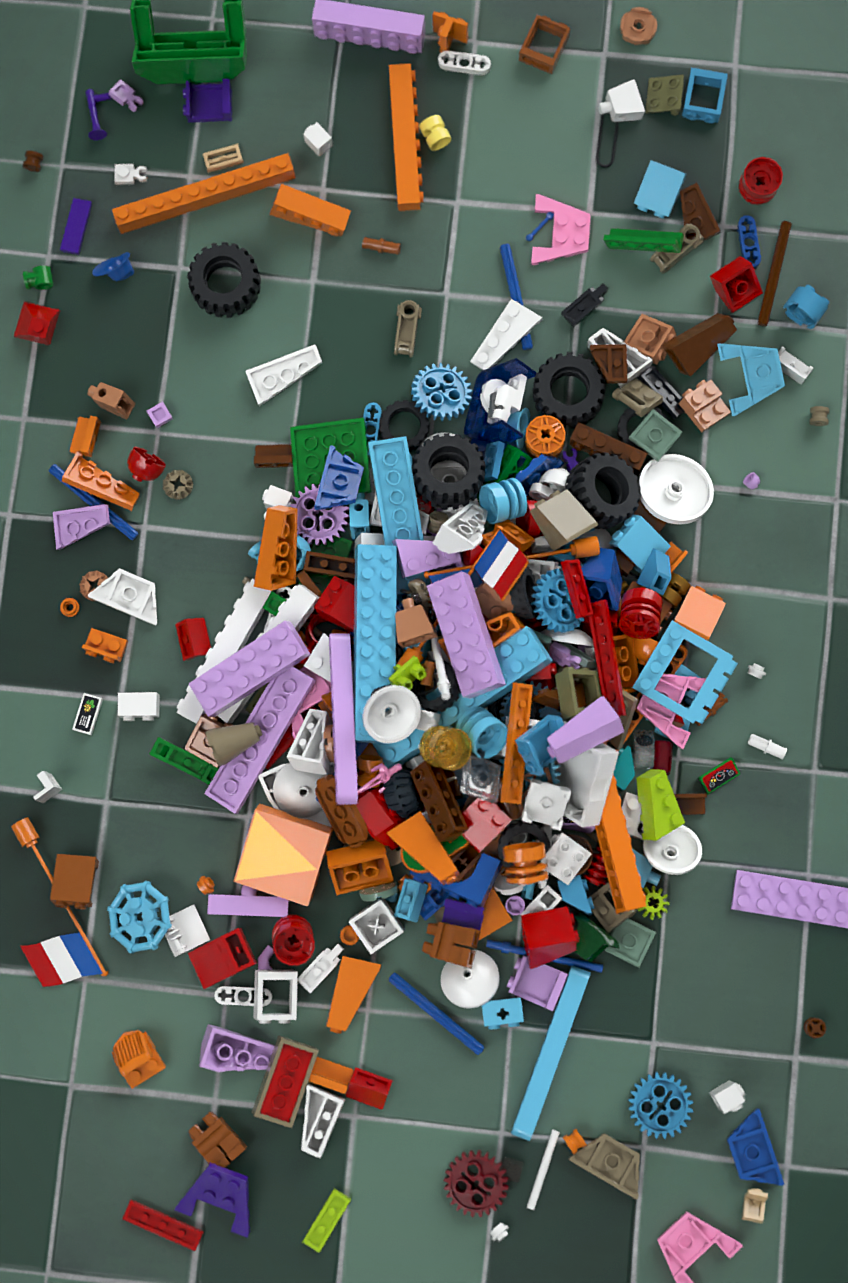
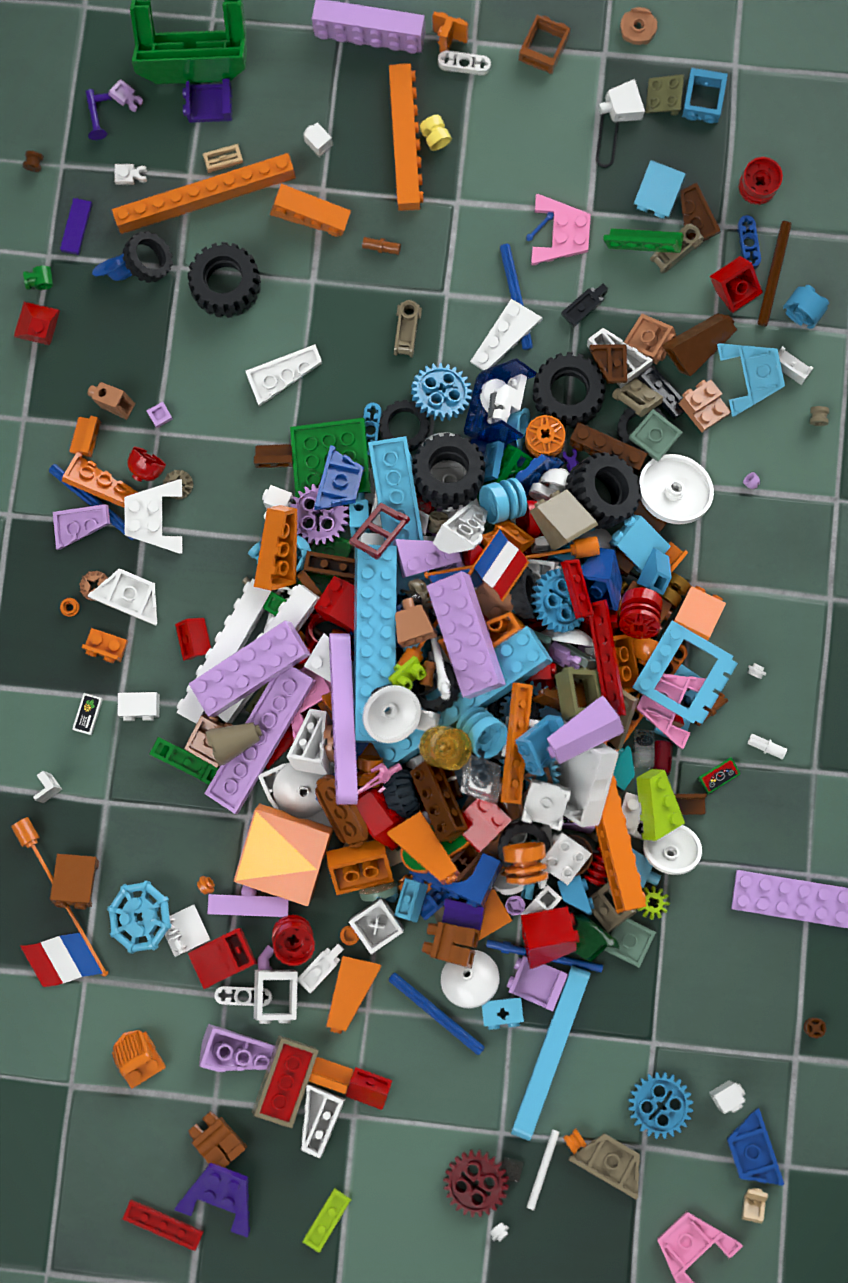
none -> black tyre [122,231,173,283]
none -> white wing [125,479,182,554]
none -> dark red window [349,503,410,559]

